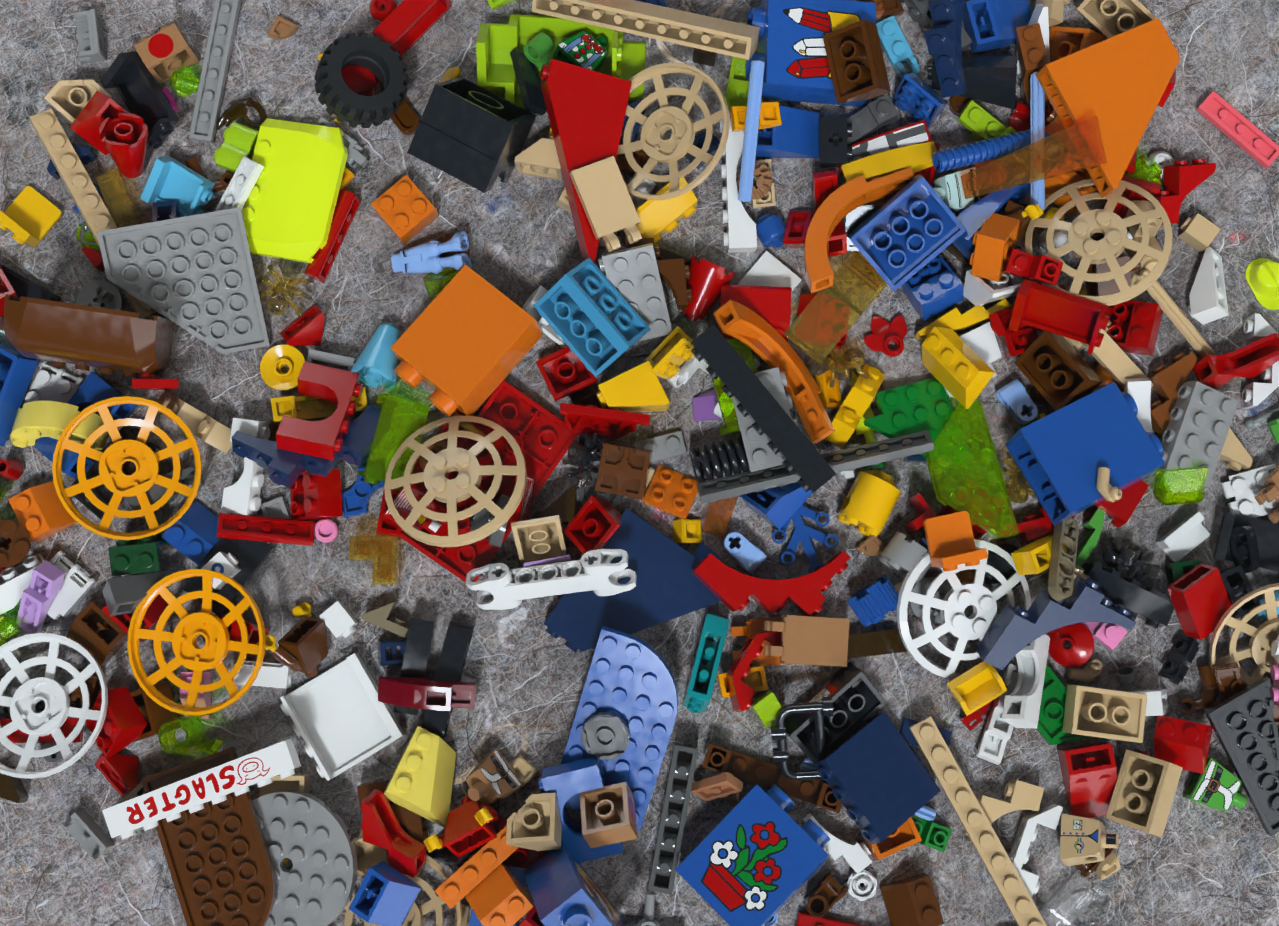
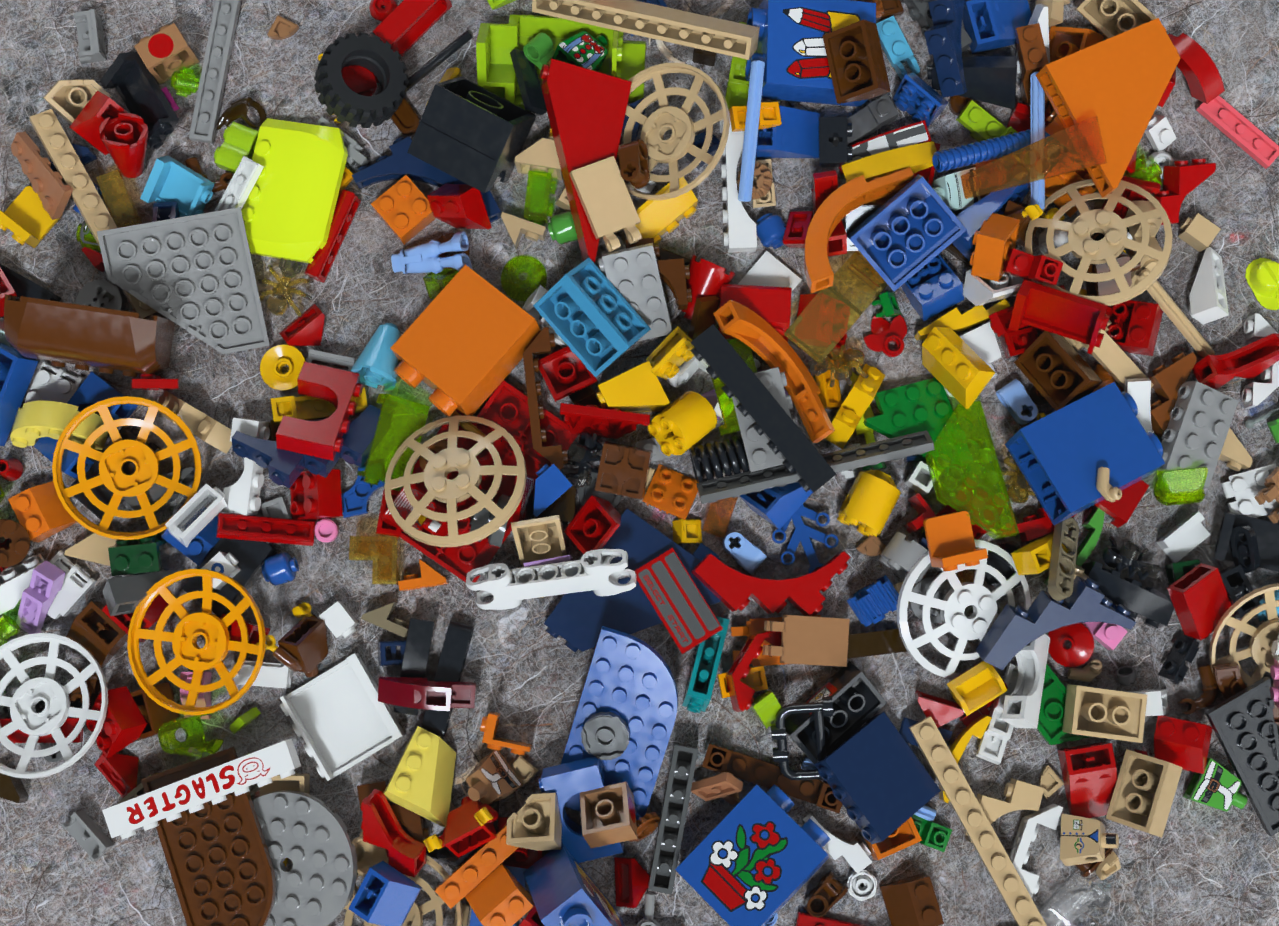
none -> nougat wing [11,132,73,220]
none -> tan slope [64,533,119,566]
none -> white window [165,483,227,548]
none -> lime tile [229,707,261,734]
none -> blue head [261,552,299,586]
none -> dark blue arch [352,136,501,223]
none -> orange slope [398,559,449,591]
none -> black bar [406,31,472,91]
none -> red slope [427,184,492,230]
none -> orange bracket [480,712,532,755]
none -> tan slope [501,212,547,250]
none -> clear neon green dish [501,256,547,301]
none -> reddish brown slope [523,327,568,469]
none -> clear neon green brick [524,171,556,225]
none -> blue slope [533,464,573,517]
none -> bright green head [548,211,578,244]
none -> red slope [614,857,649,908]
none -> reddish brown piece [618,139,650,188]
none -> dark orange gear [629,812,660,842]
none -> dark grey tile [635,548,723,654]
none -> yellow cylinder [648,391,717,456]
none -> reddish brown tile [688,295,720,340]
none -> green tile [872,292,902,318]
none -> white brick [904,461,941,496]
none -> slope [915,690,964,728]
none -> yellow slope [939,715,992,803]
none -> tan tile [1039,765,1065,799]
none -> white bracket [1144,114,1177,151]
none -> red arch [1168,33,1225,104]

